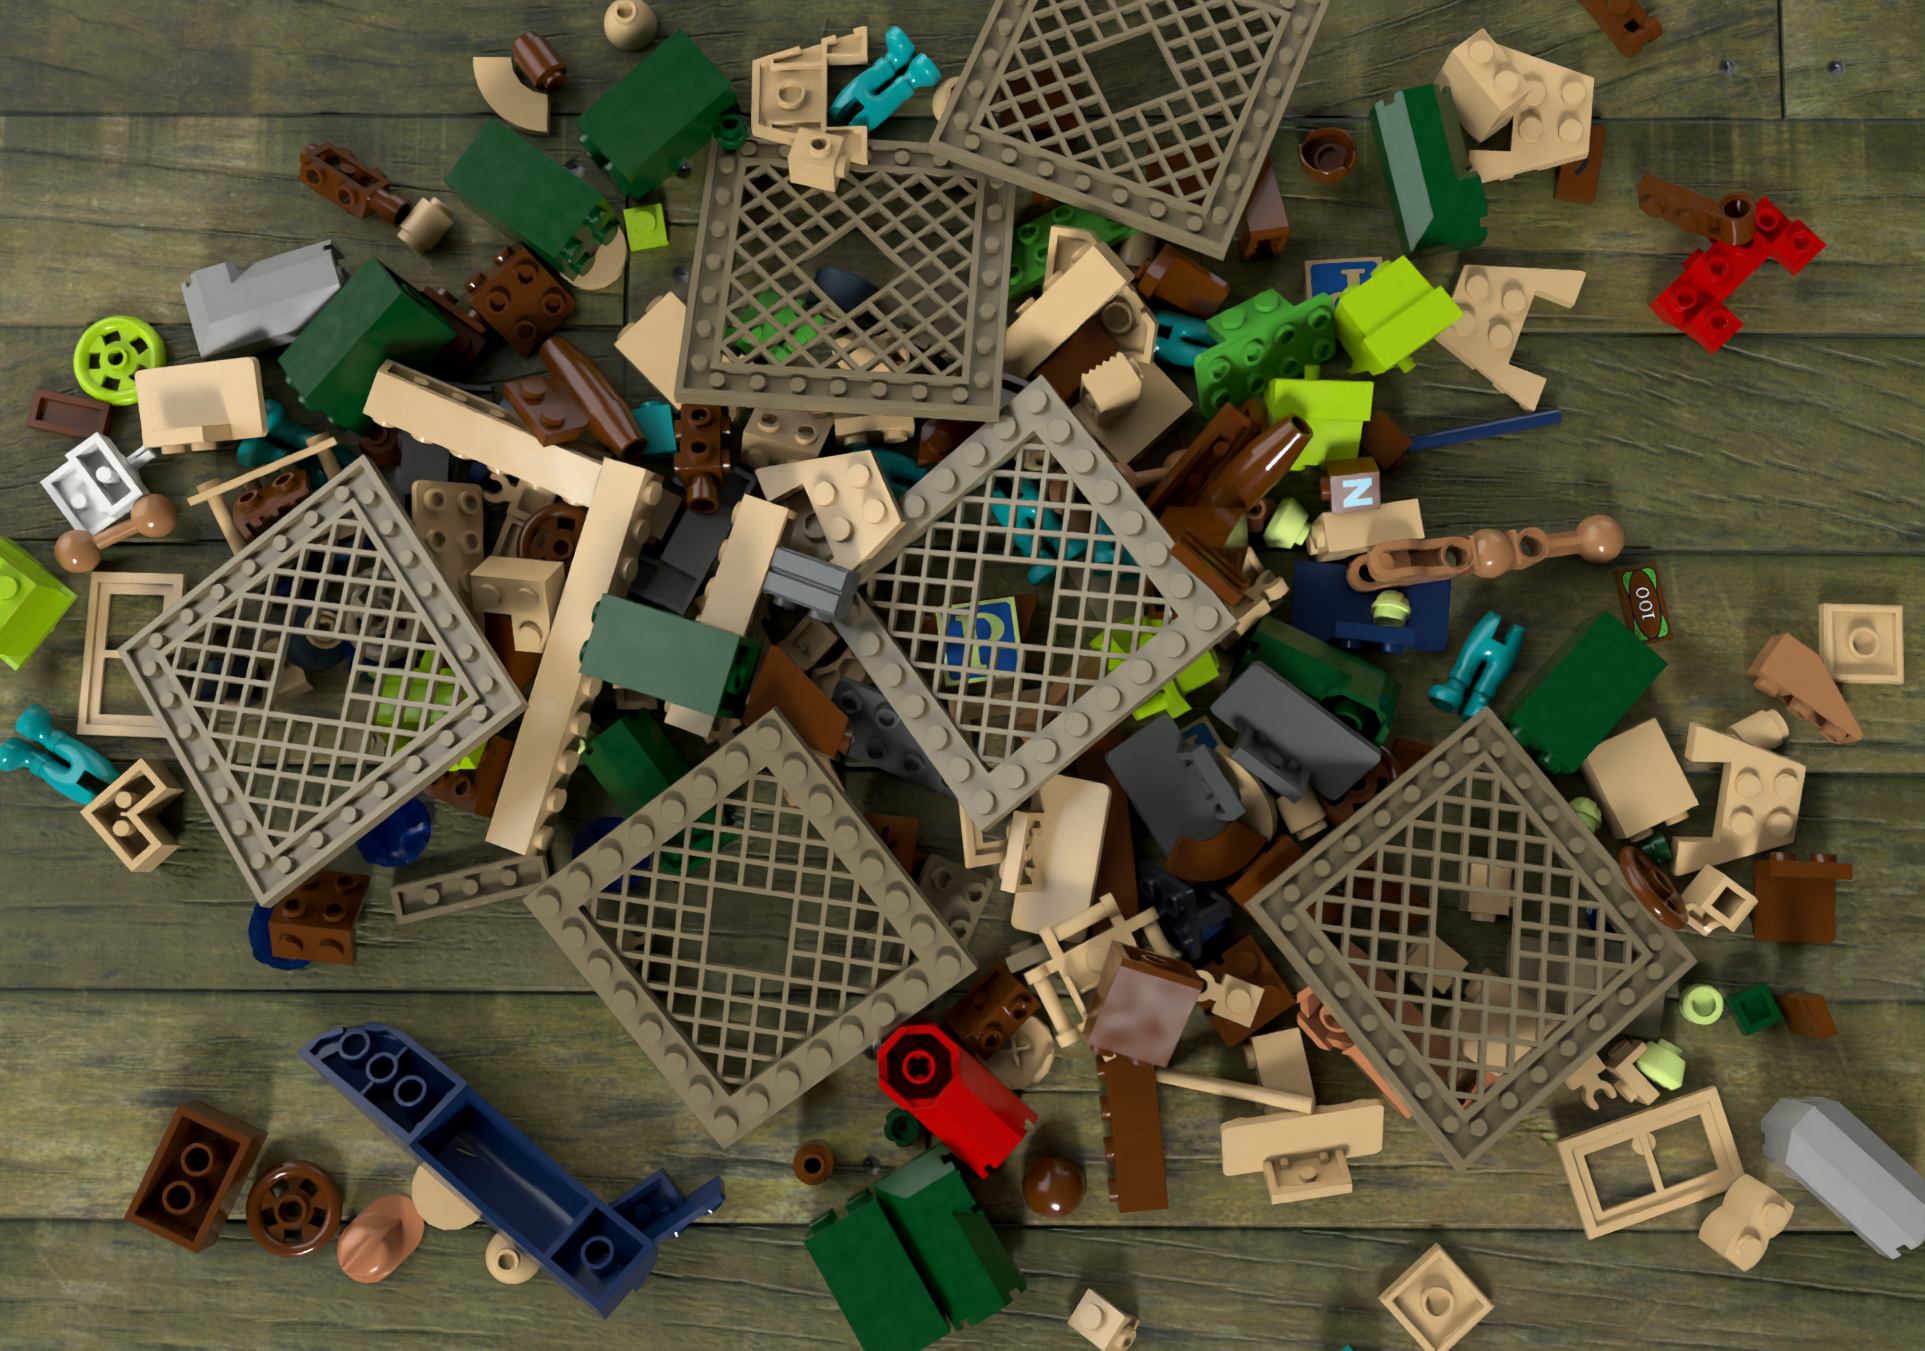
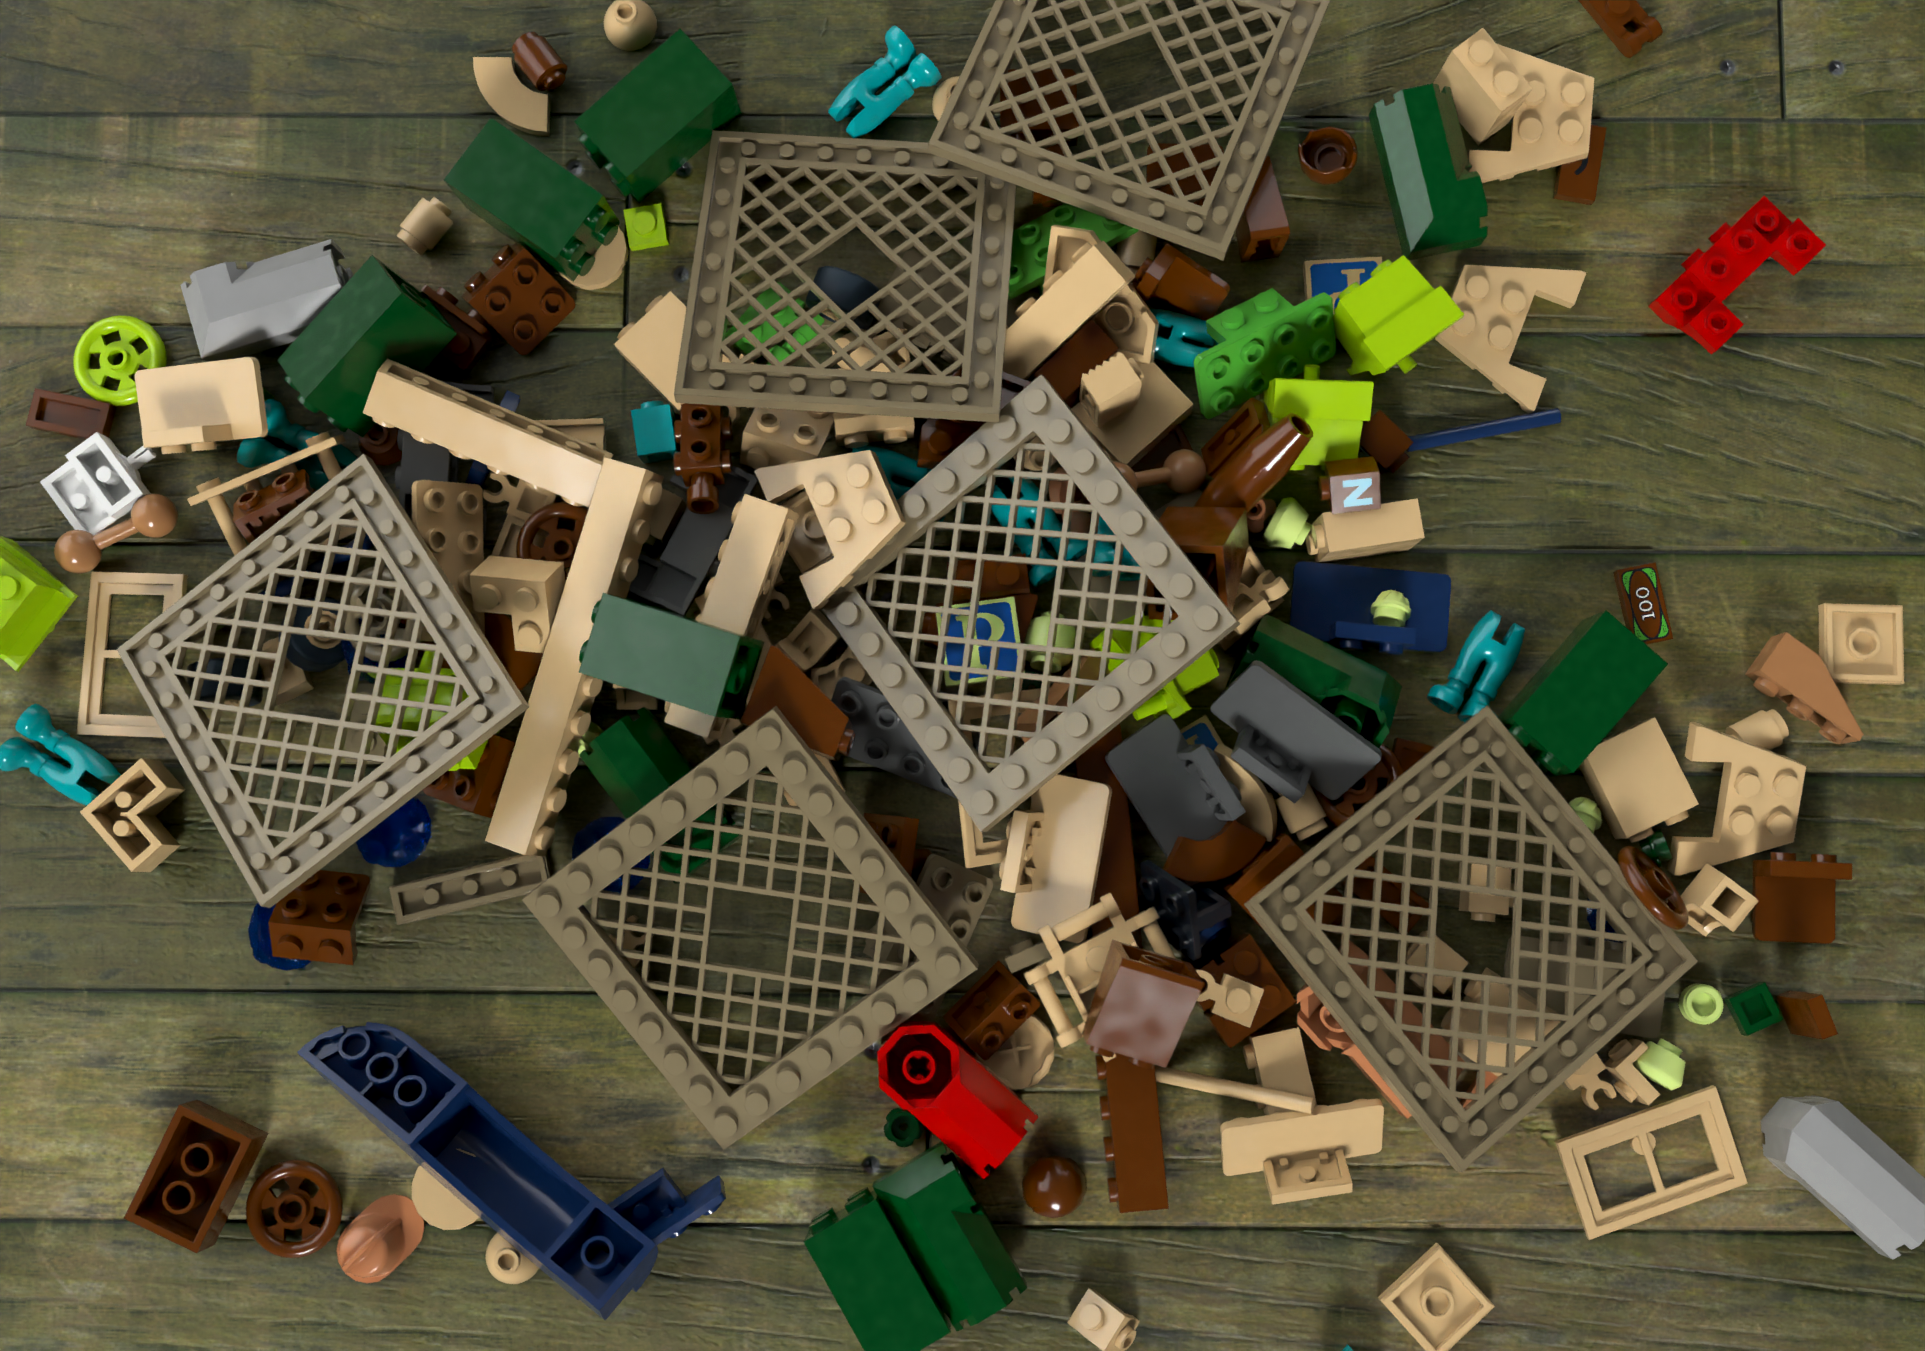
reddish brown brick [298,142,412,228] -> none
reddish brown plate [503,335,648,462] -> none
dark green plate [712,113,751,150] -> none
tan wing [751,26,868,165] -> none
brick [762,545,861,623] -> none
tan brick [788,127,851,192] -> none
reddish brown brick [793,1139,836,1185] -> none
reddish brown plate [1145,401,1261,520] -> none
reddish brown tile [1169,527,1251,607] -> none
medium nougat piece [1346,514,1625,593] -> none
reddish brown plate [1638,174,1756,245] -> none
tan brick [1698,1174,1794,1272] -> none
none -> reddish brown brick [947,553,1030,602]
none -> yellowish green head [1023,611,1076,673]

